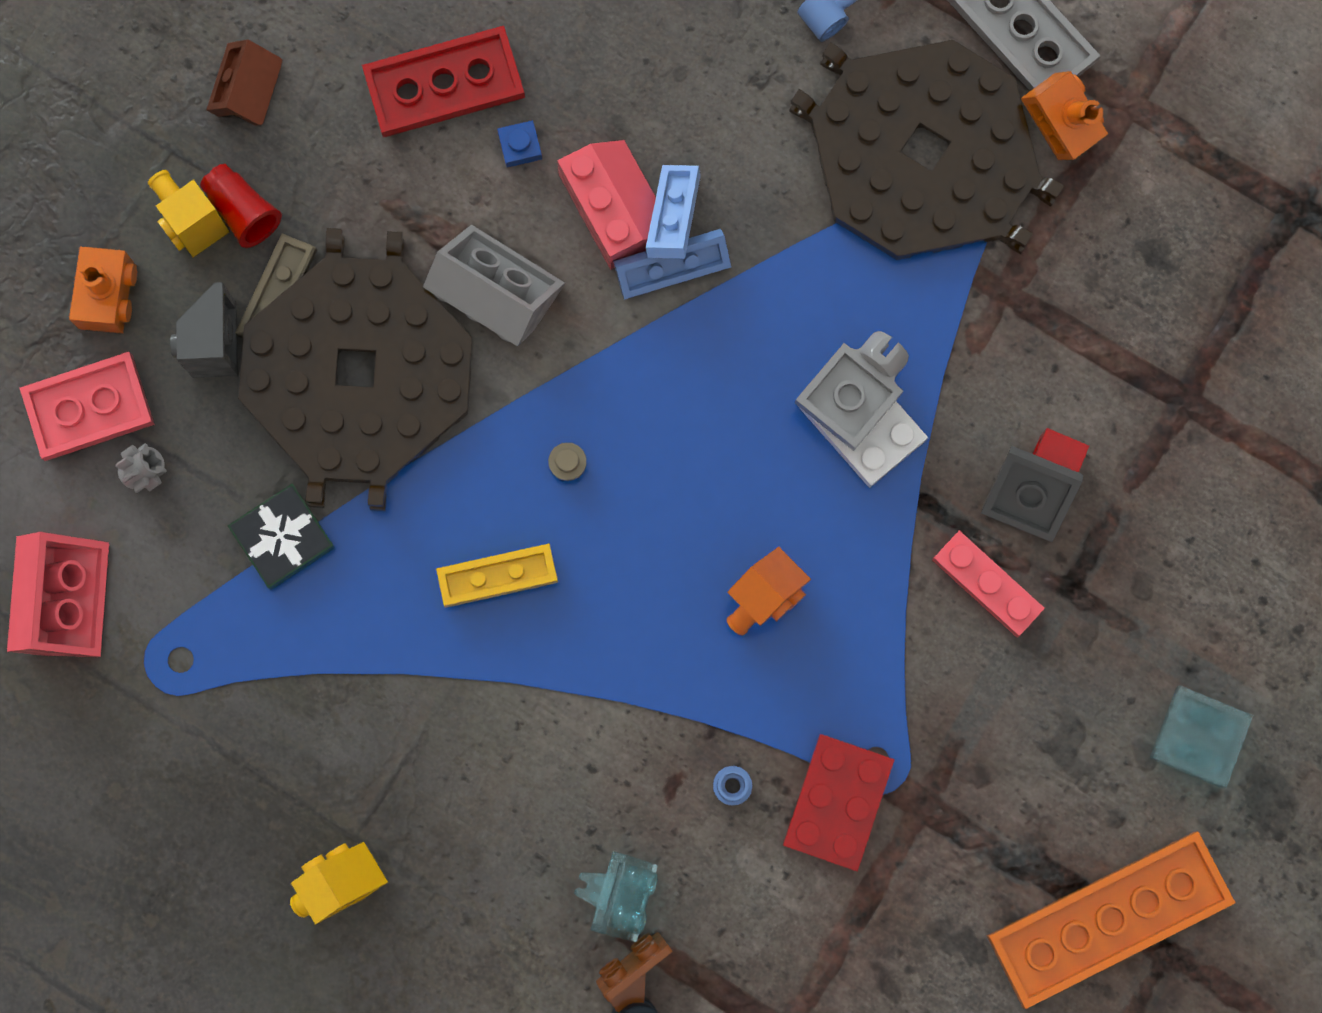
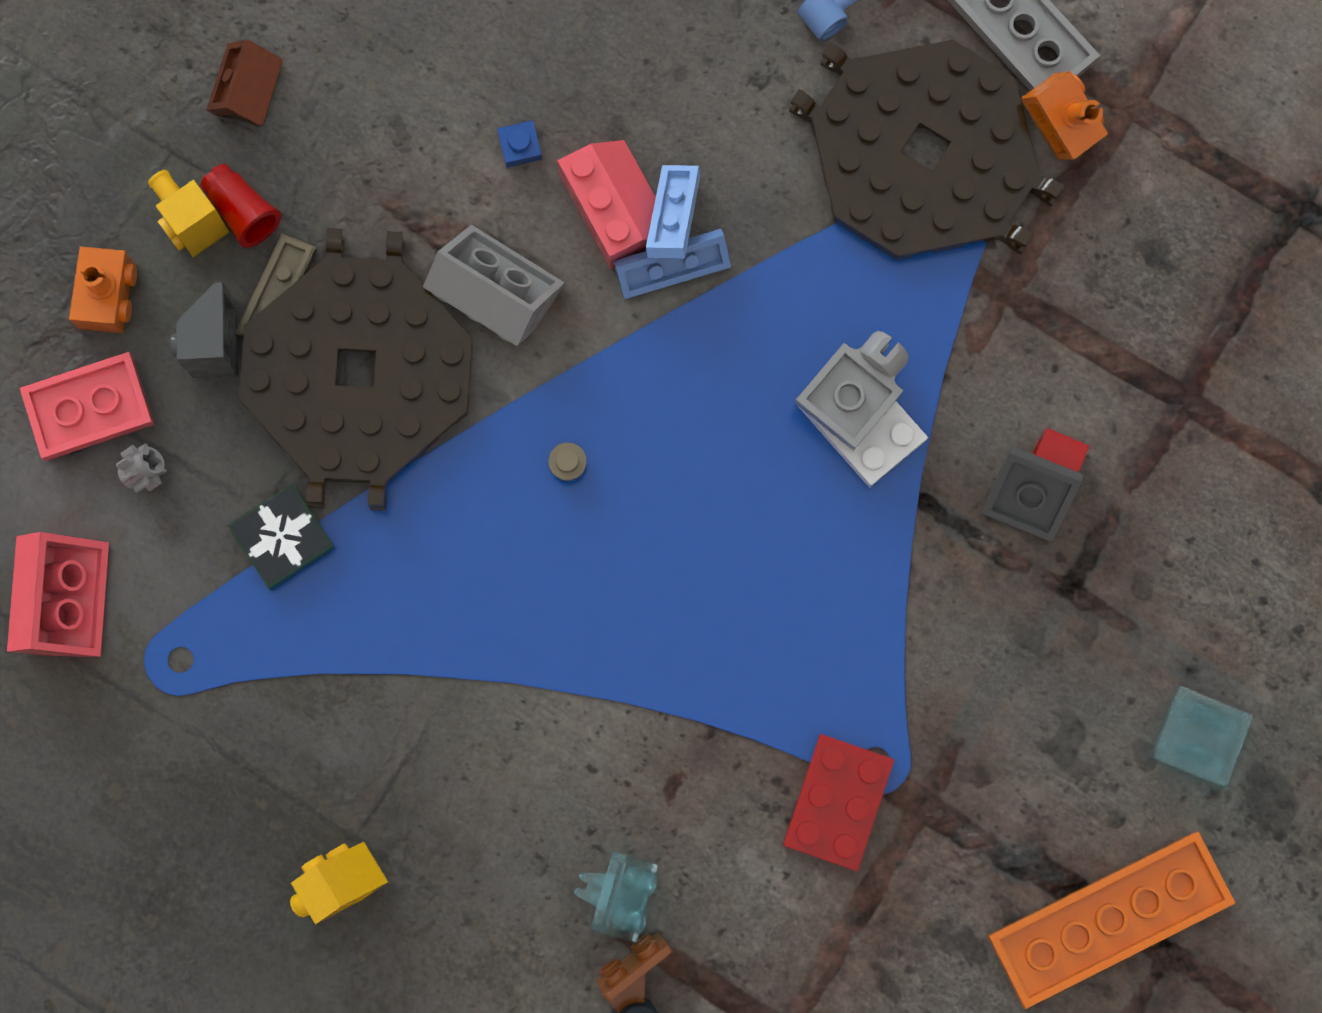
red plate [362,25,525,138] -> none
yellow plate [436,543,558,608] -> none
medium blue plate [713,766,752,806] -> none
orange brick [726,547,811,636] -> none
coral plate [932,530,1045,638] -> none

